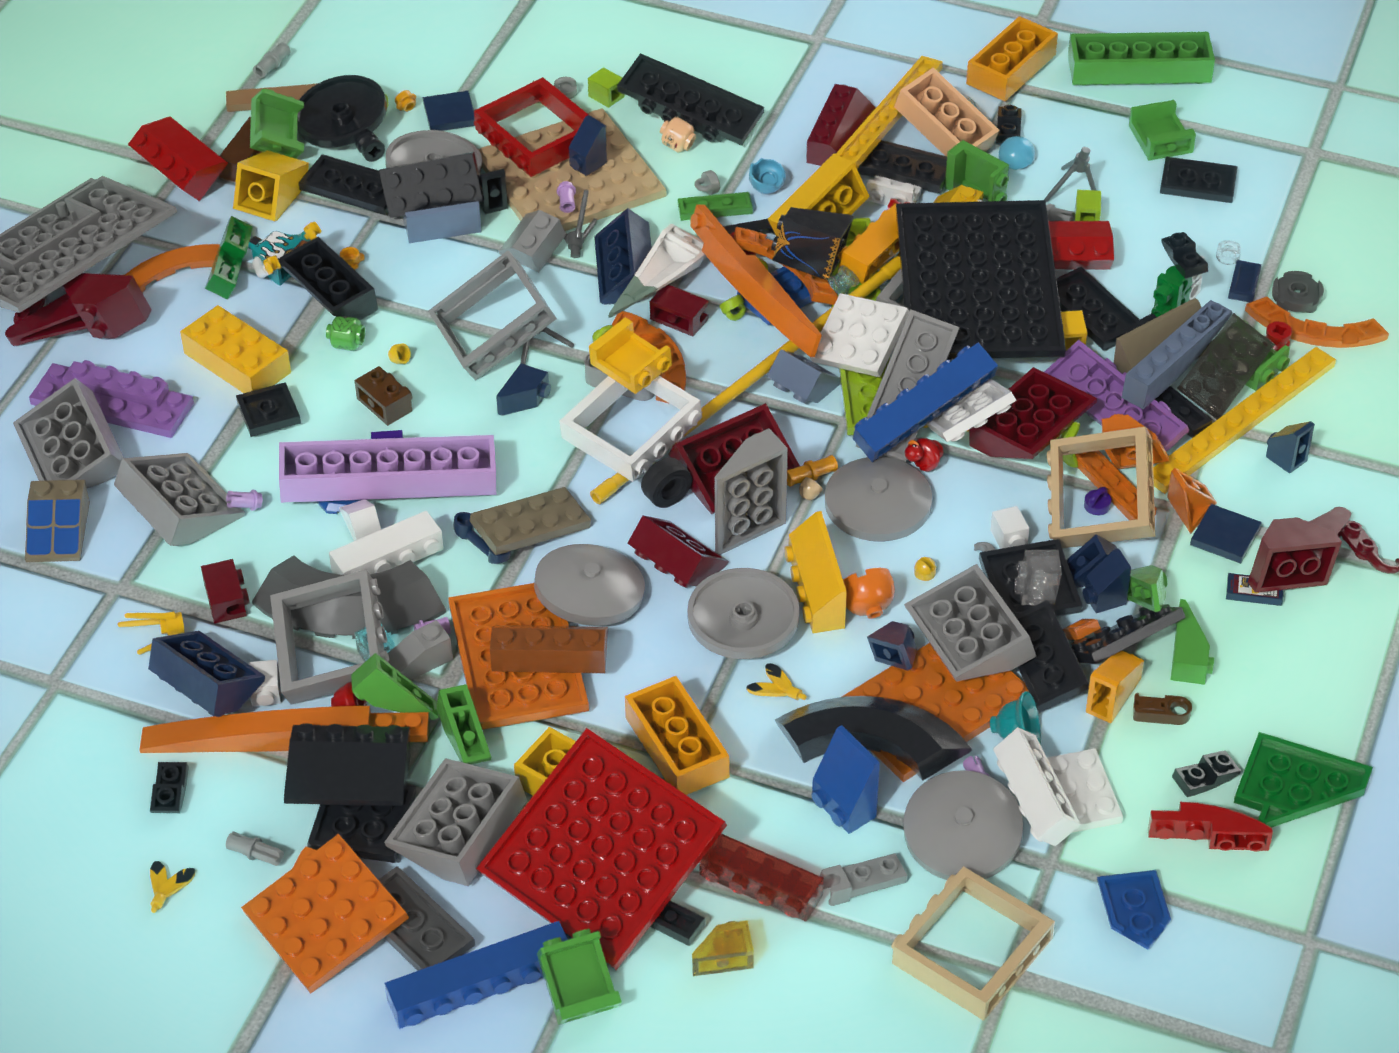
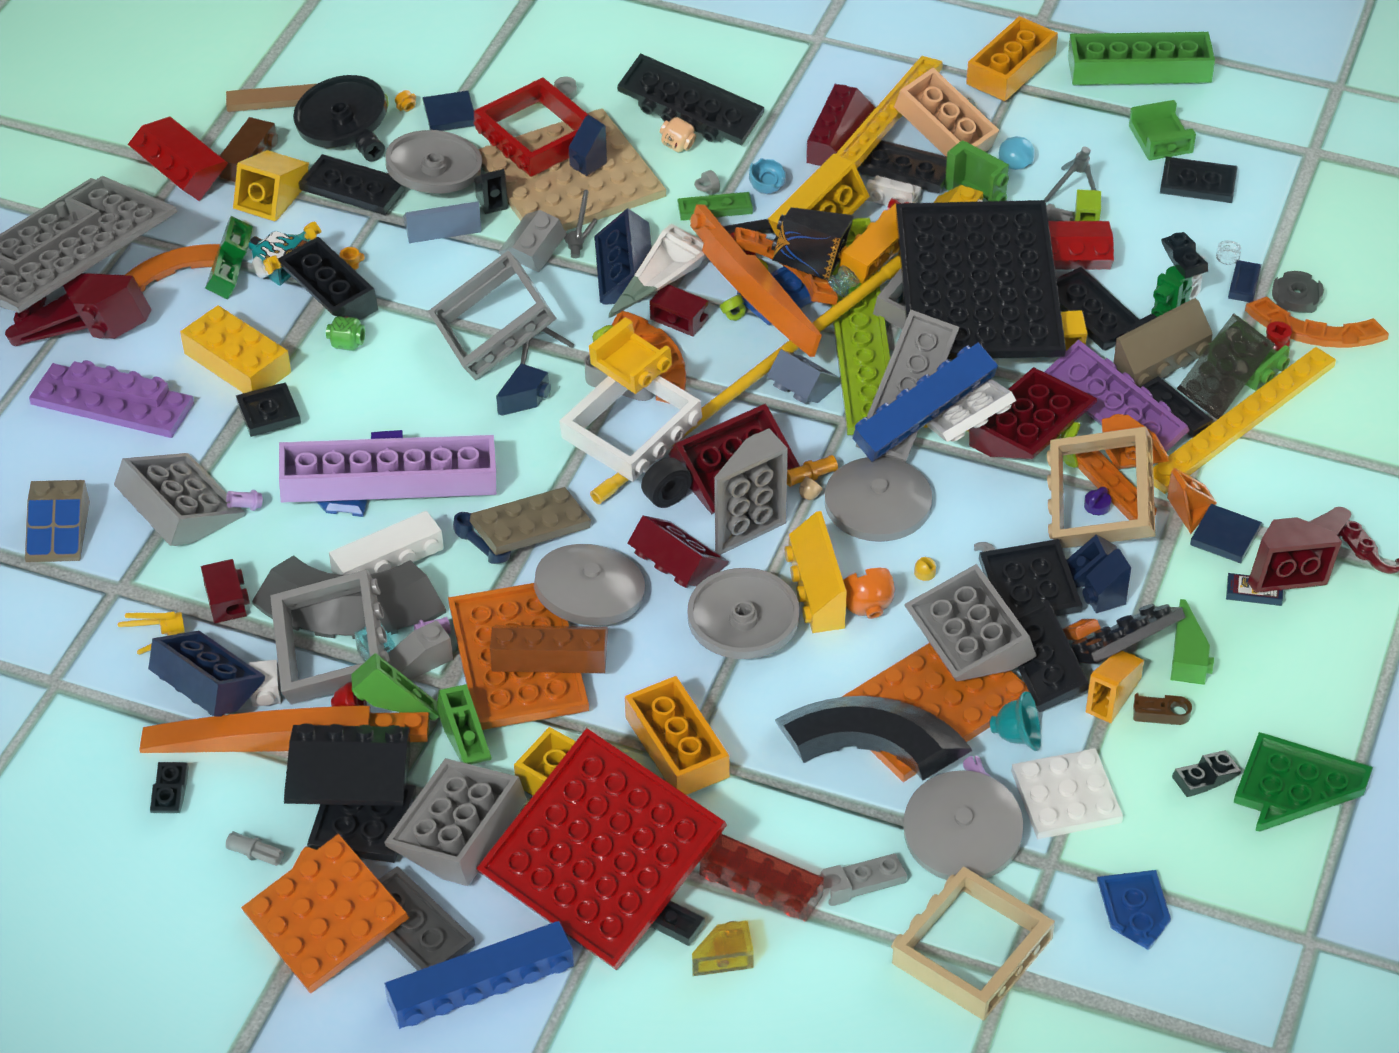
light grey slope [13,378,124,488] -> none
yellow piece [150,861,196,913] -> none
bright green panel [250,89,304,159] -> none
light grey pin [253,43,291,79] -> none
white slope [340,499,381,541] -> none
reddish brown brick [354,366,413,426] -> none
black plate [379,152,485,218] -> none
yellow hinge [388,343,411,364] -> none
bright green panel [537,929,622,1025] -> none
lavender pin [557,181,576,213] -> none
lime brick [587,67,625,108] -> none
yellow piece [746,663,807,700] -> none
white plate [810,293,909,377] -> none
blue slope [811,725,880,834] -> none
dark blue slope [867,621,917,671] -> none
red animal [905,438,944,472] -> none
white brick [990,506,1029,549] -> none
white brick [993,727,1081,846] -> none
black slope [996,105,1022,144] -> none
clear brick [1015,550,1062,606] -> none
sand blue slope [1121,300,1233,409] -> none
bright green slope [1127,565,1168,612] -> none
red slope [1148,802,1273,852] -> none
dark blue slope [1266,421,1315,474] -> none

